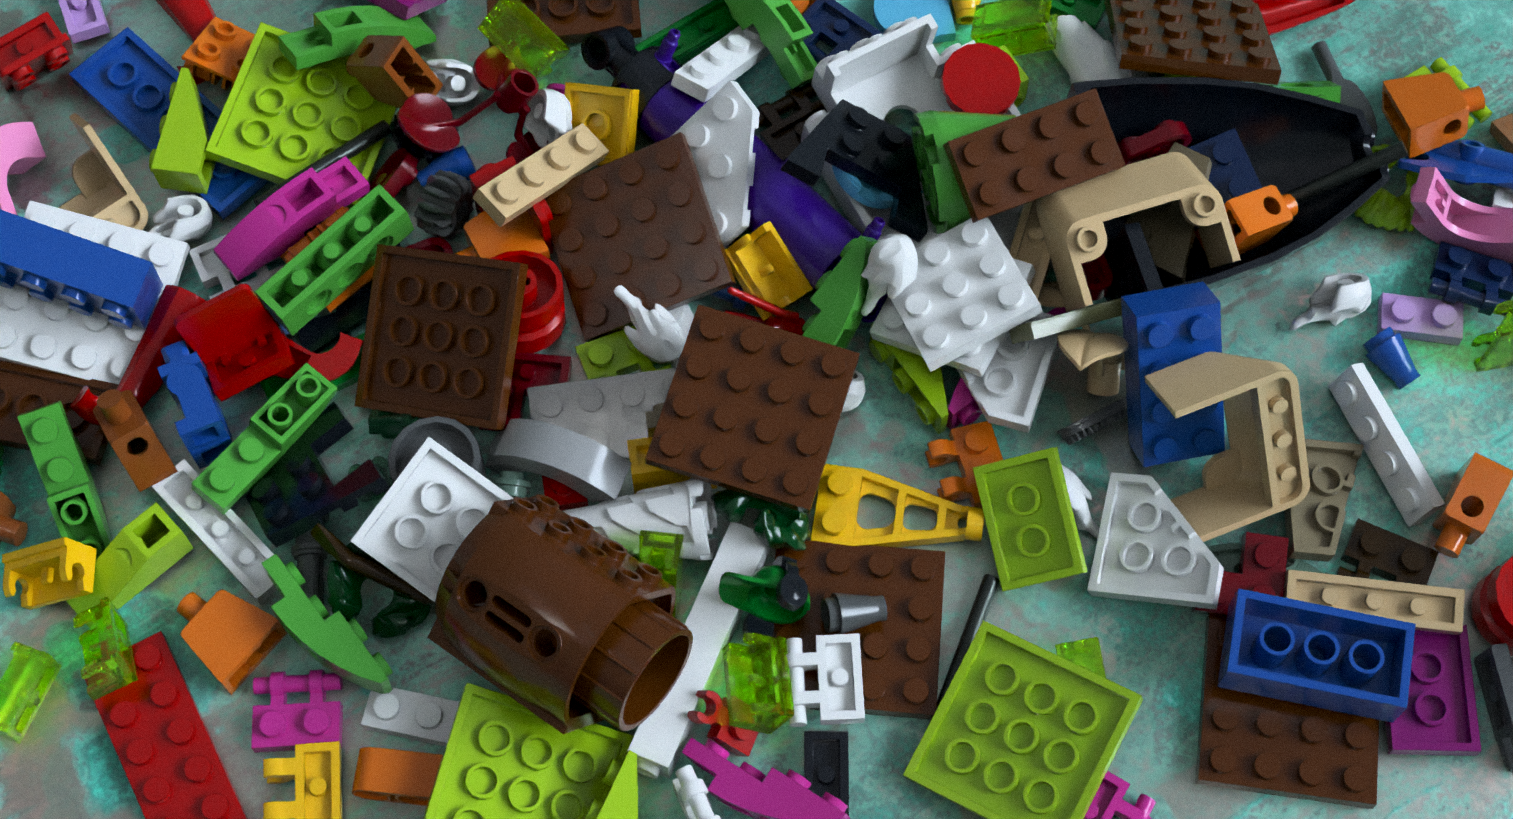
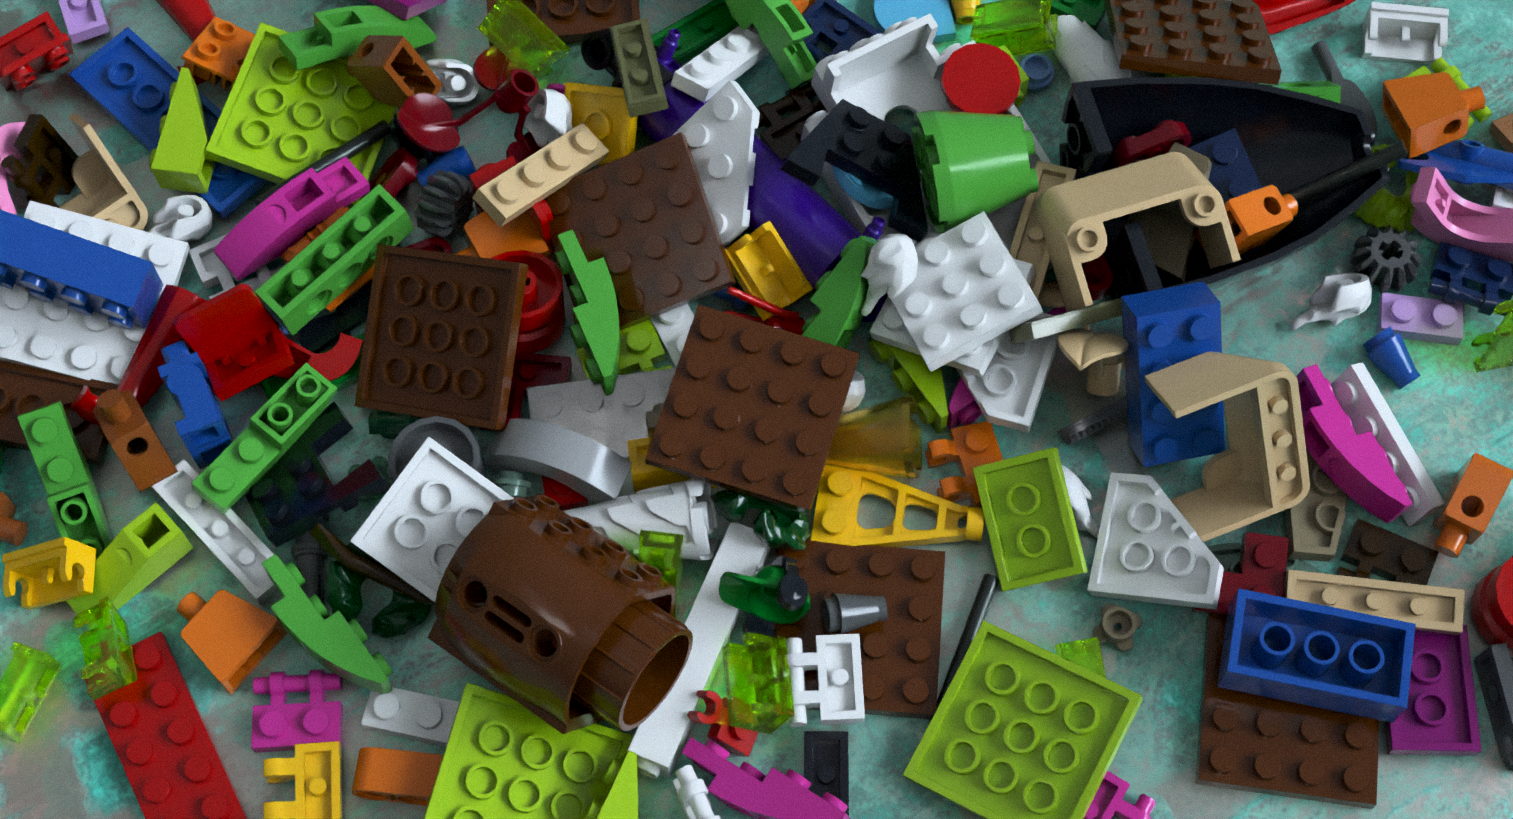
white piece [614,285,686,364] -> none
reddish brown plate [943,88,1126,223] -> none
none -> dark brown plate [1,114,79,208]
none -> bright green slope [554,229,620,395]
none -> olive tile [609,18,669,118]
none -> clear yellow cone [825,395,922,479]
none -> medium blue plate [1018,53,1055,91]
none -> dark tan plate [1093,603,1142,652]
none -> dark pink slope [1296,364,1413,523]
none -> dark grey gear [1350,224,1422,294]
none -> white hinge [1362,2,1449,65]

